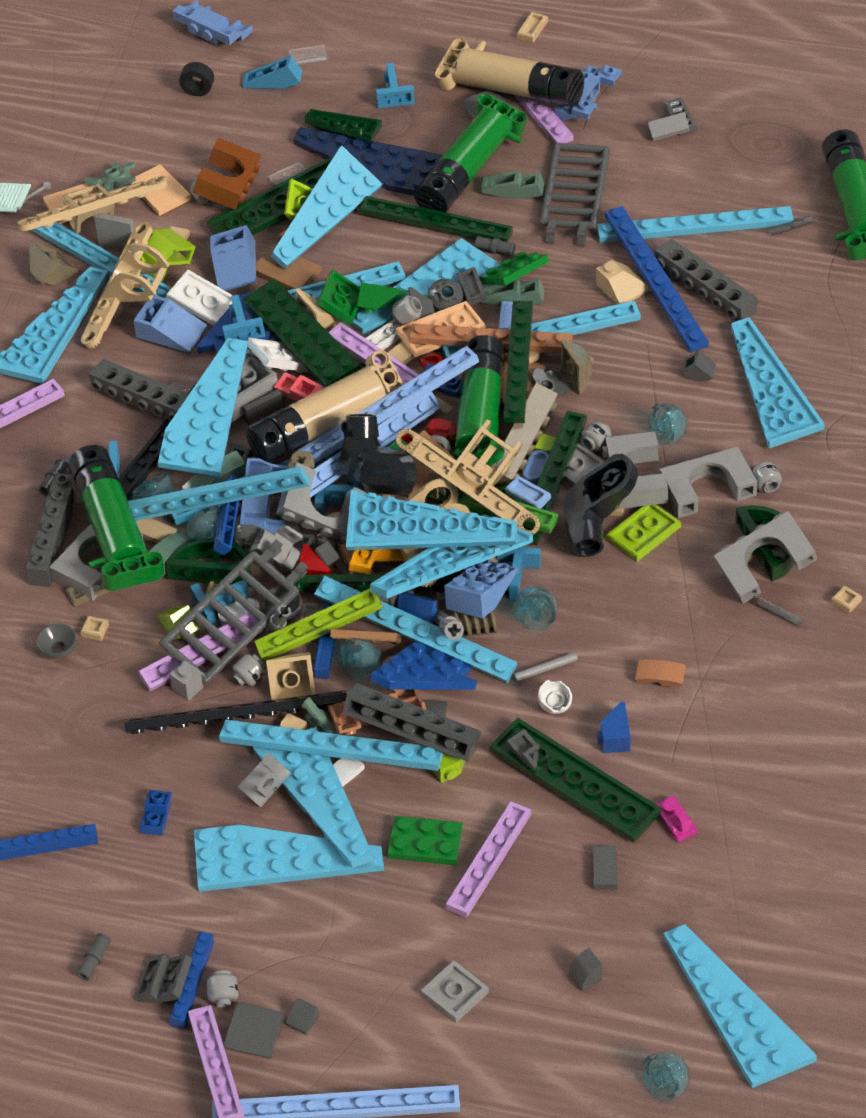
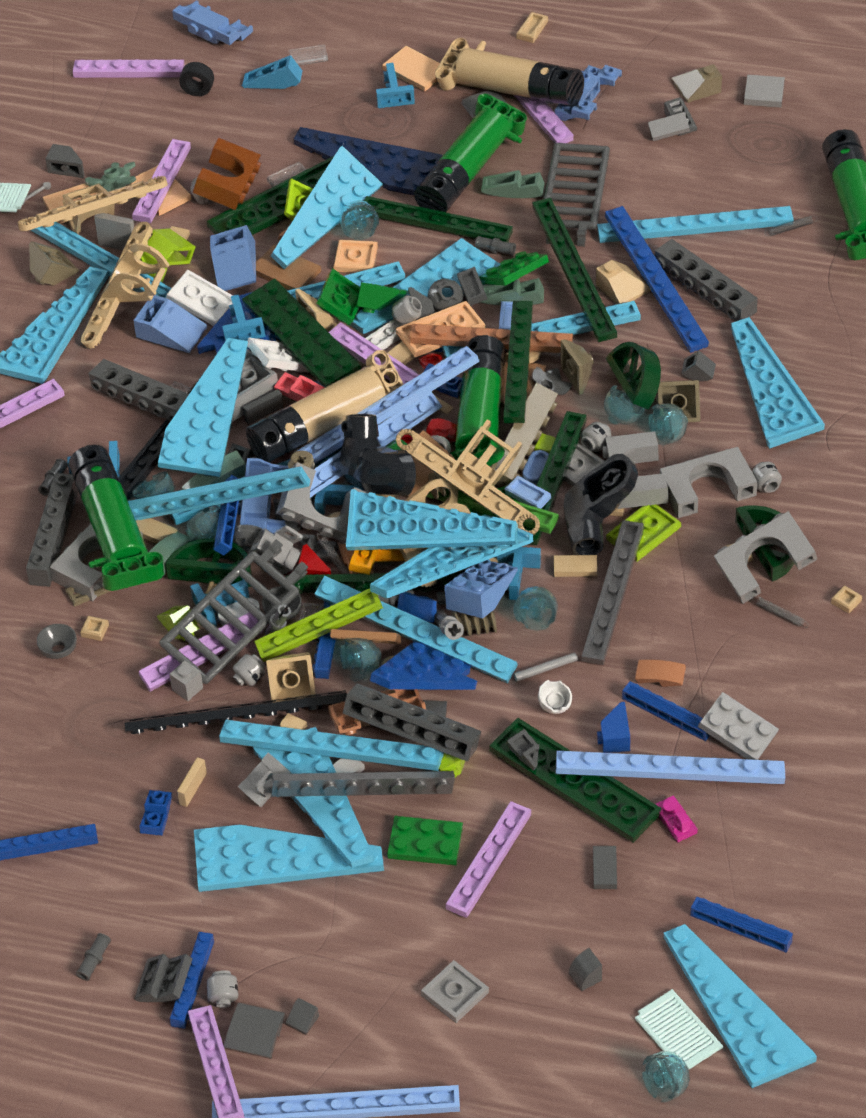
sand green plate [302,697,337,734] -> none
dark green wing [305,109,382,142] -> none
dark grey slope [314,542,339,569] -> none
none -> dark grey slope [45,144,85,178]
none -> lavender plate [73,59,185,78]
none -> lavender plate [132,139,191,223]
none -> tan tile [177,757,207,807]
none -> flat silver plate [270,771,455,797]
none -> light nougat tile [334,240,378,273]
none -> clear light blue cylinder [339,200,379,241]
none -> light nougat tile [382,46,440,92]
none -> dark green plate [532,198,617,343]
none -> tan tile [554,555,597,577]
none -> light blue plate [556,751,785,784]
none -> flat silver plate [582,520,644,665]
none -> clear light blue cylinder [604,385,646,425]
none -> dark green window [605,342,661,409]
none -> blue piece [622,681,710,741]
none -> light aqua window [635,989,723,1070]
none -> dark tan slope [657,380,701,424]
none -> dark tan slope [671,64,722,103]
none -> blue piece [690,897,793,953]
none -> light grey plate [698,692,779,760]
none -> light grey tile [744,75,785,108]

